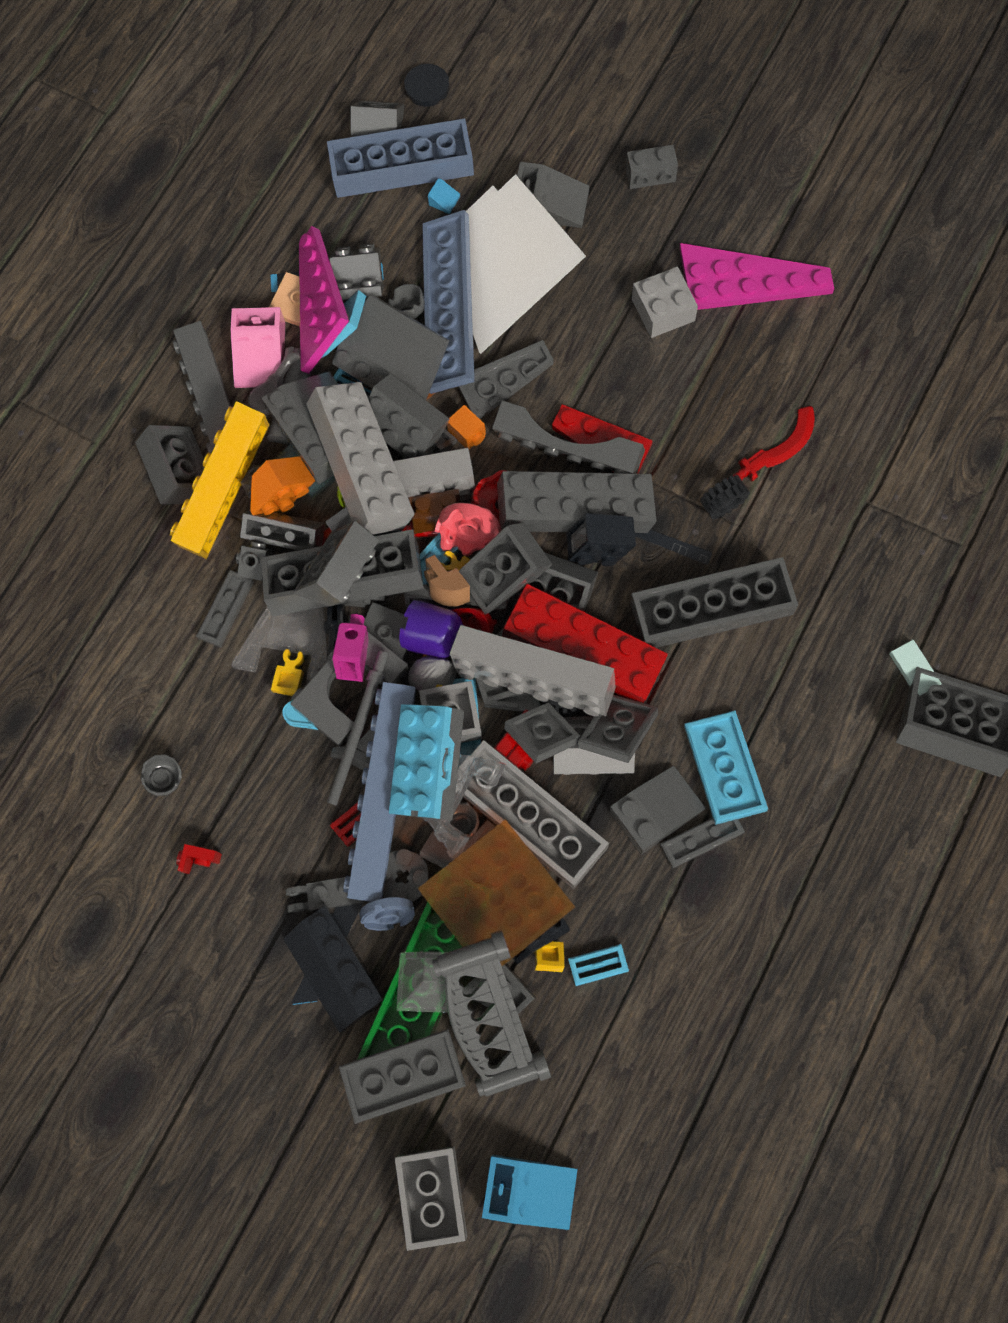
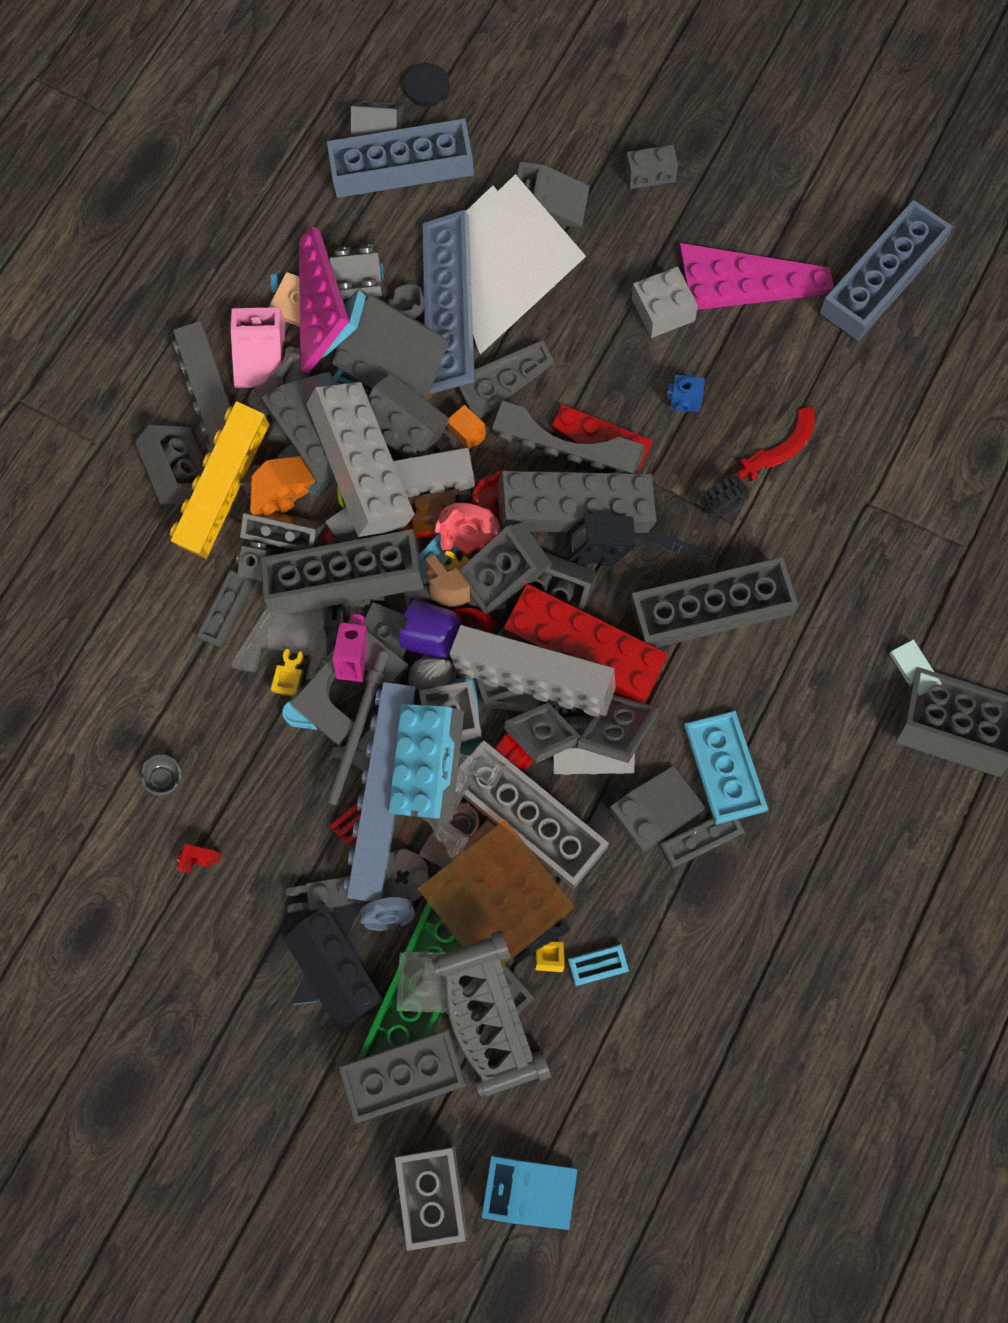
dark grey slope [294,521,379,607] -> none
dark azure slope [428,178,460,214] -> none
none -> blue brick [667,374,705,412]
none -> sand blue brick [820,200,953,341]

